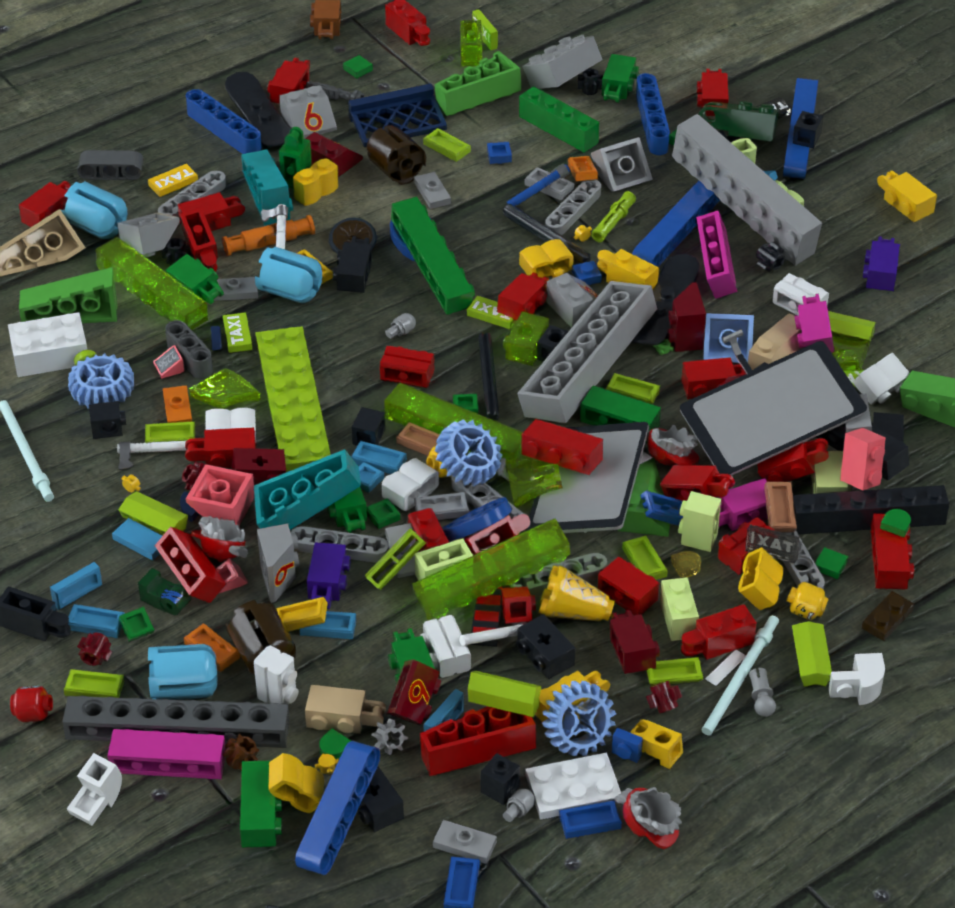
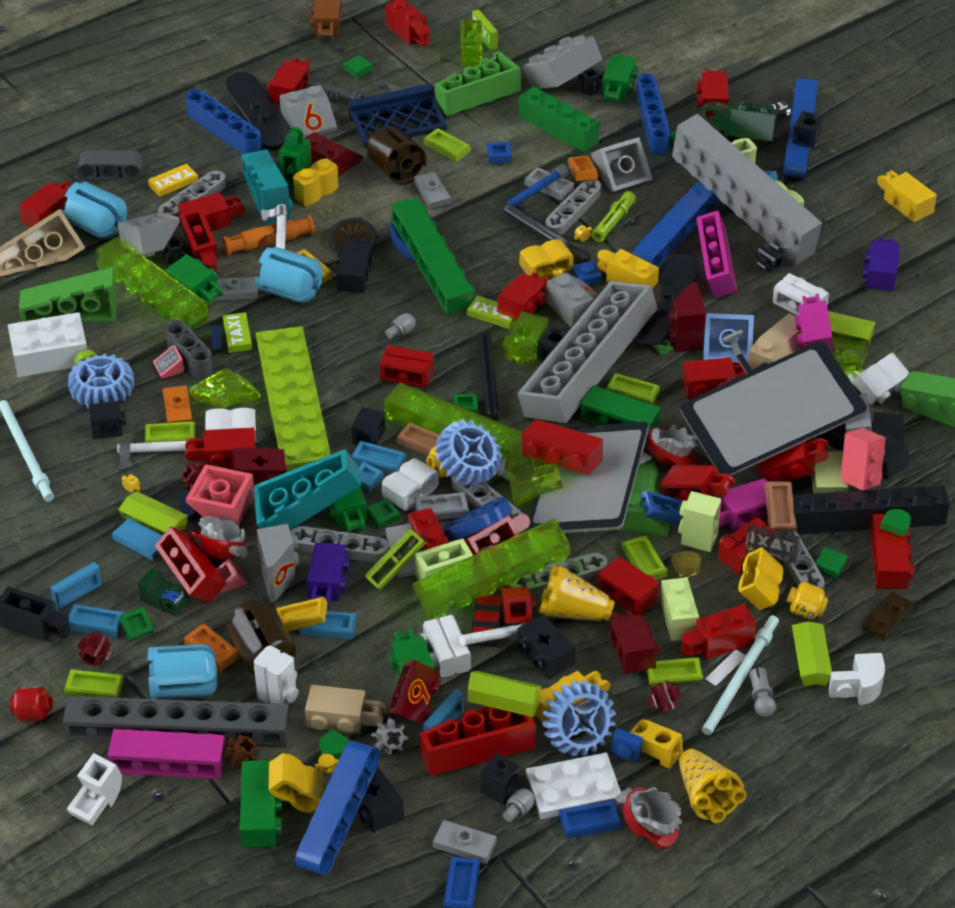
none -> yellow cone [679,749,747,823]

